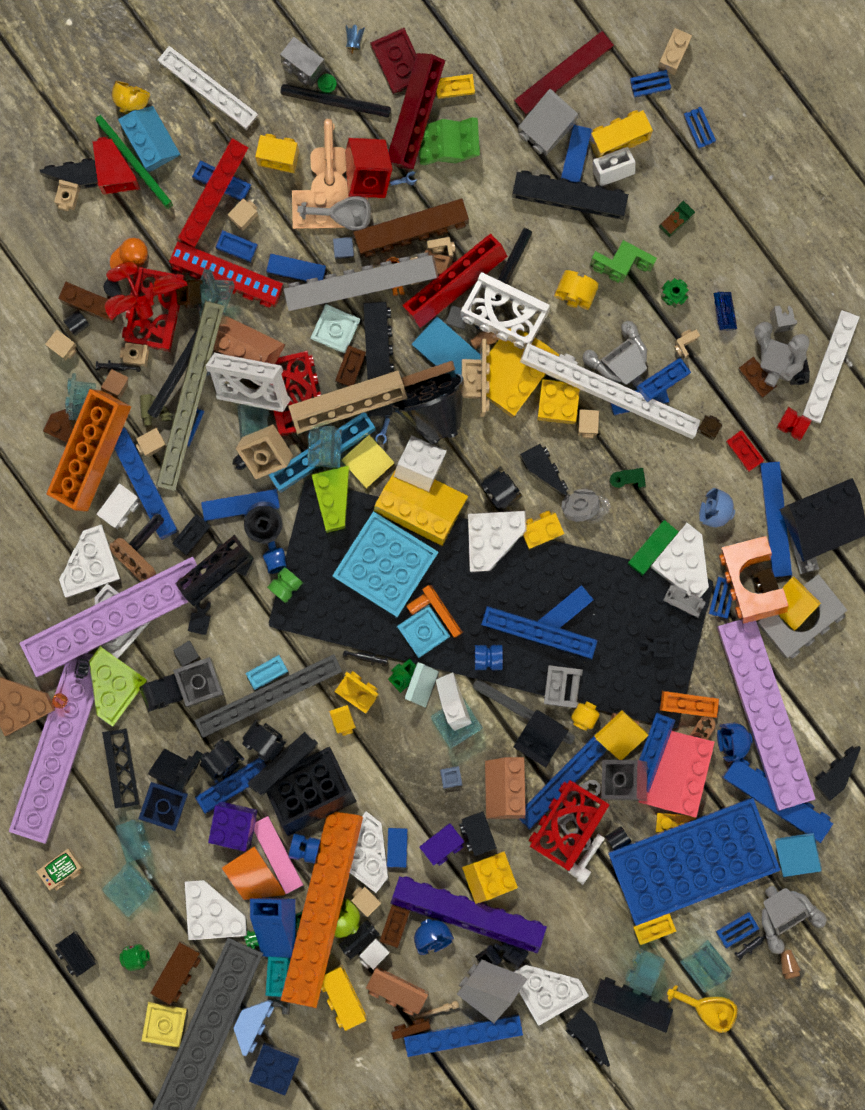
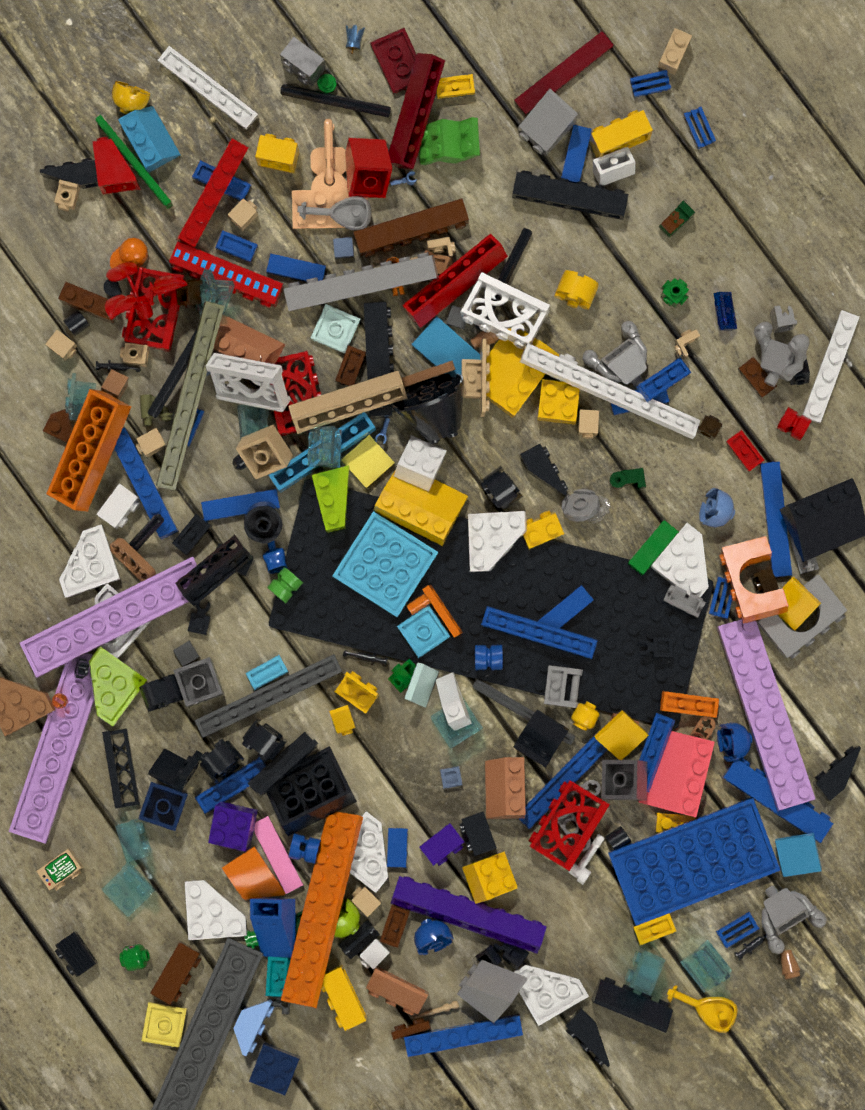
bright green bracket [590,240,657,283] -> none

